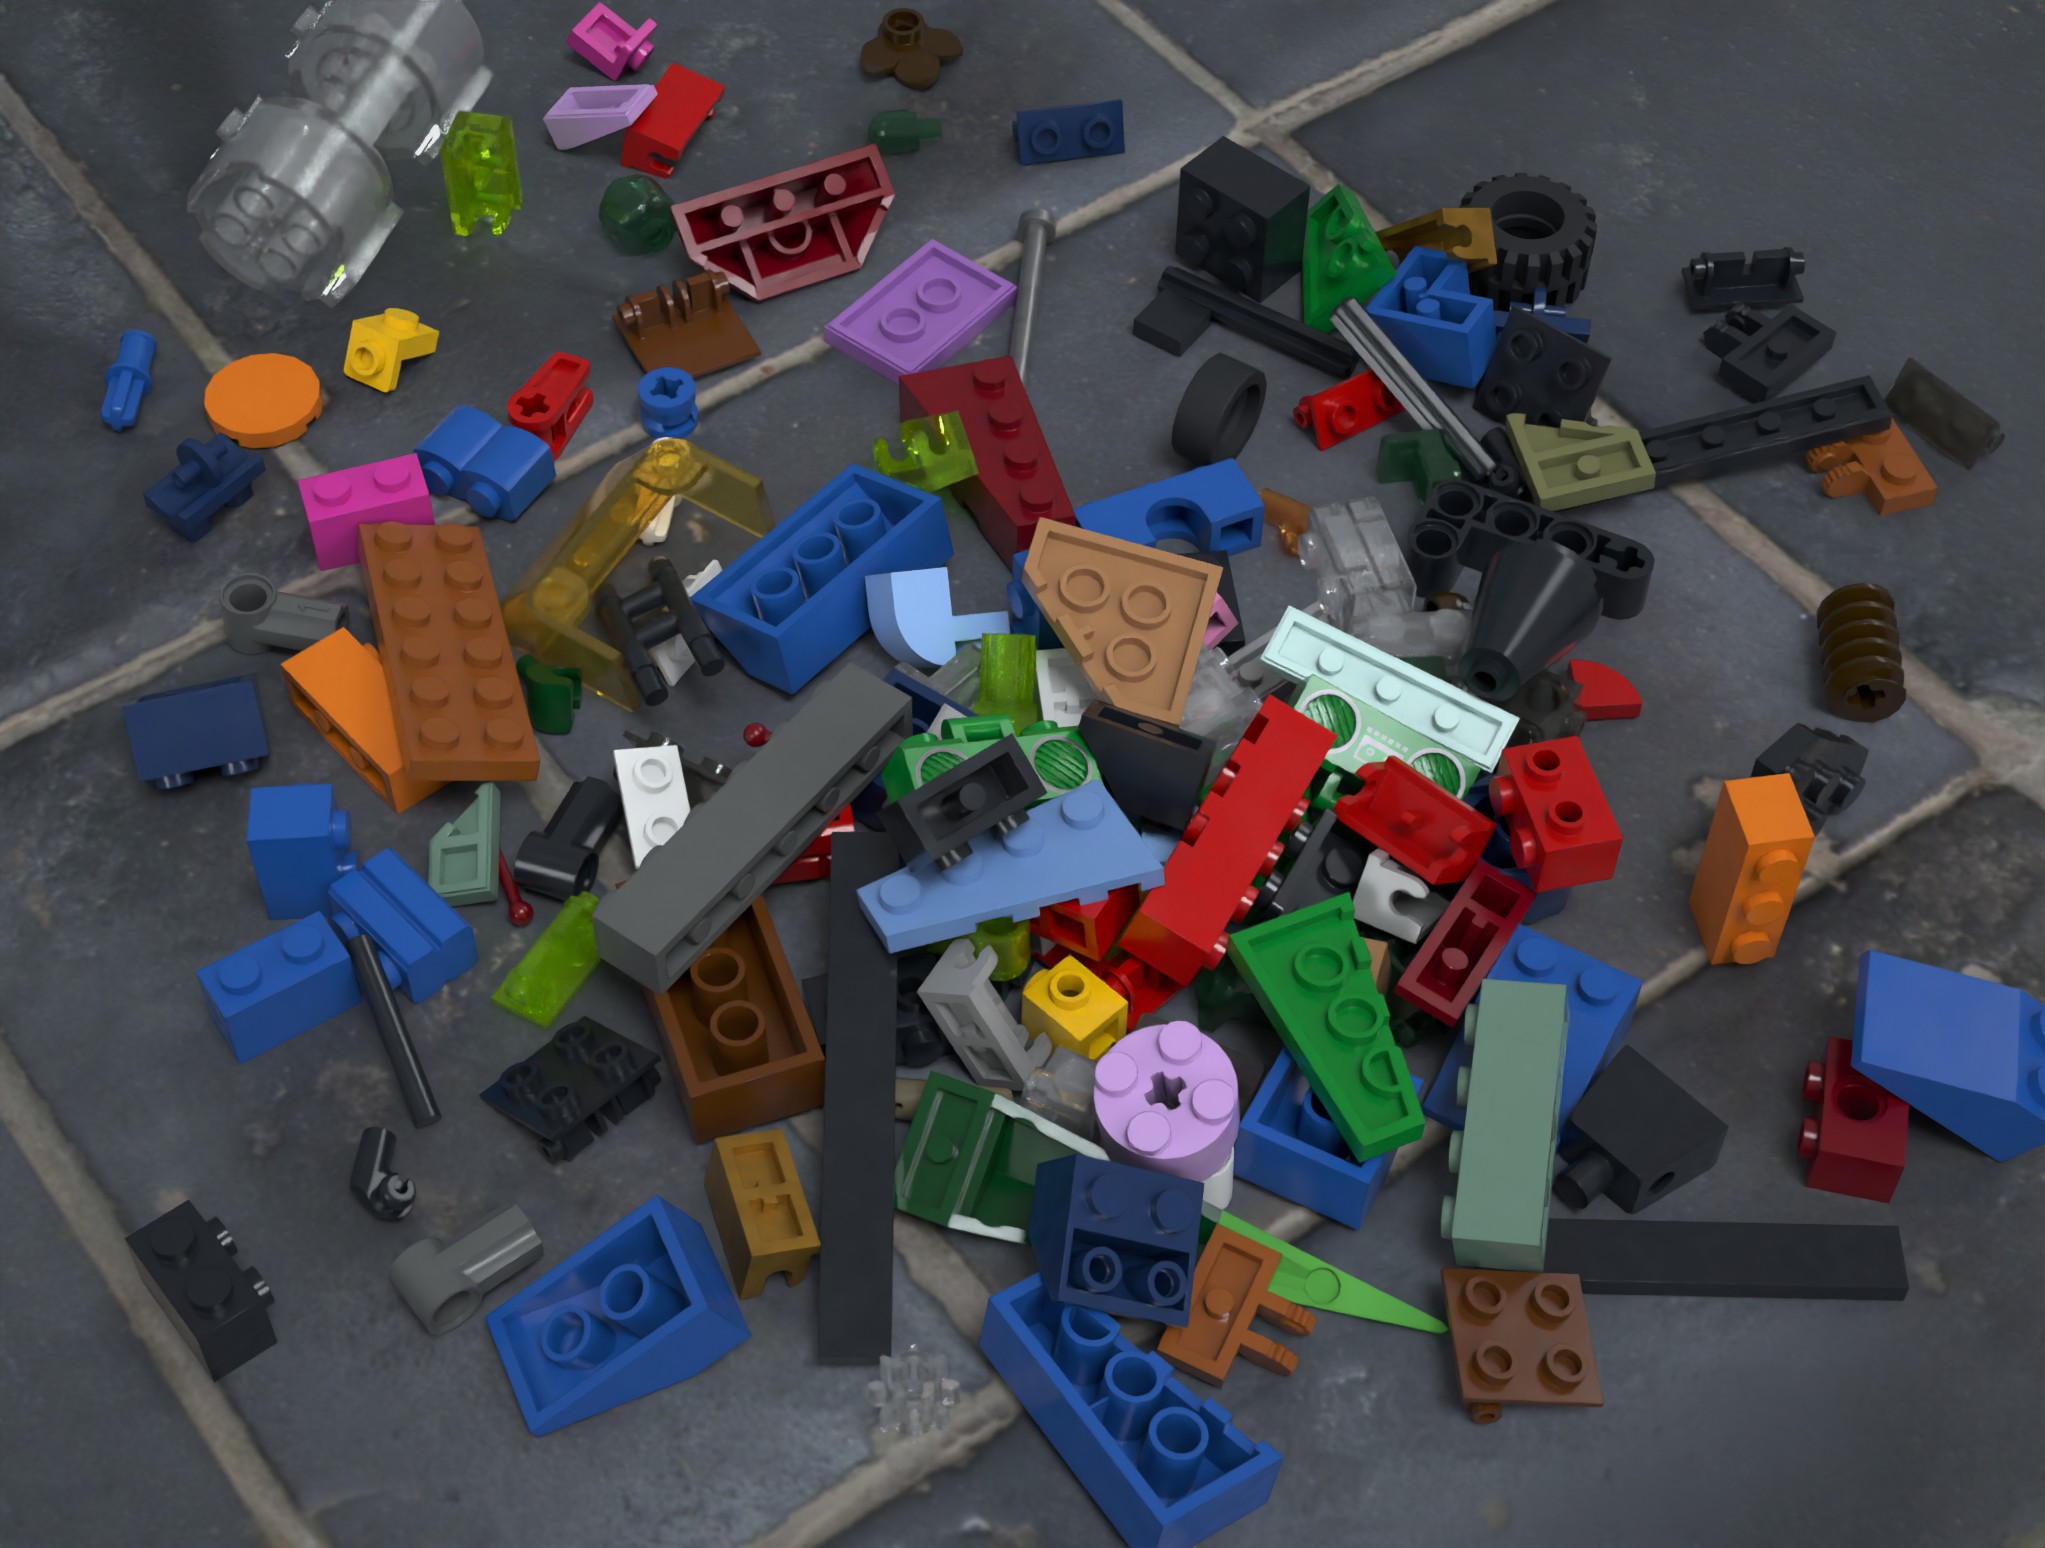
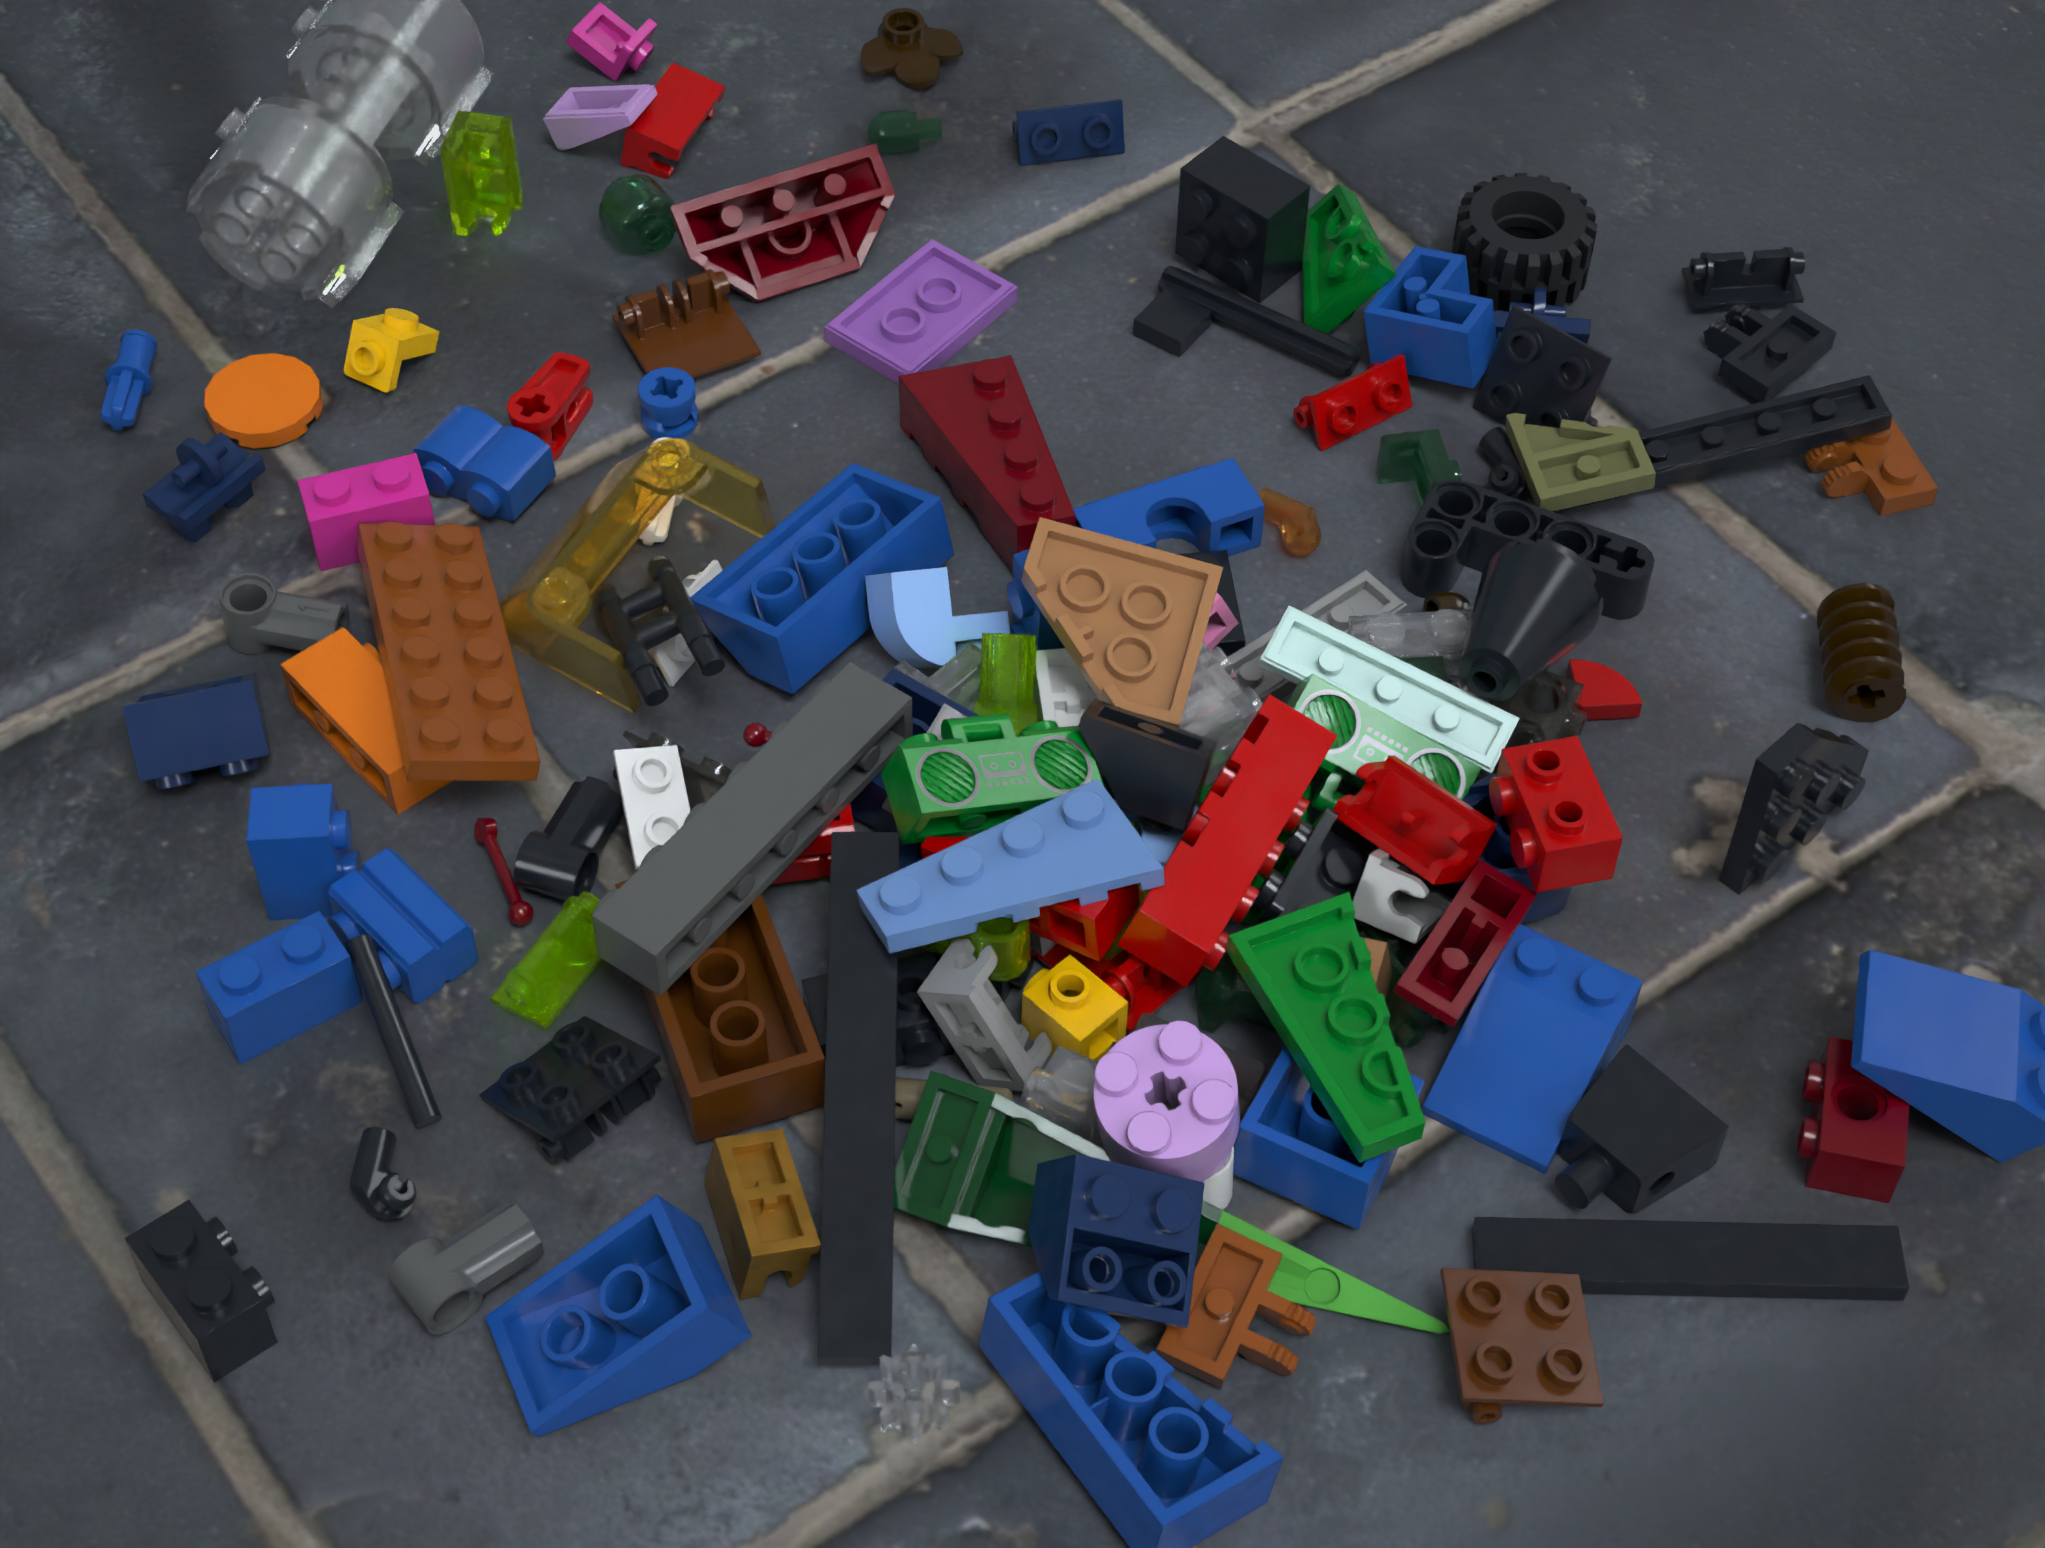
sand green tile [428,782,501,907] -> none
dark green piece [515,654,583,734] -> none
clear neon green hinge [873,410,979,493] -> none
black brick [876,733,1048,873] -> none
flat silver bar [1009,209,1057,393] -> none
black tyre [1171,353,1267,466] -> none
clear brick [1298,496,1417,635] -> none
black axle [1329,296,1498,485] -> none
pearl gold hinge [1375,208,1497,273] -> none
sand green brick [1441,979,1570,1273] -> none
orange brick [1688,773,1815,965] -> none
clear smoke hinge [1884,357,2005,470] -> none

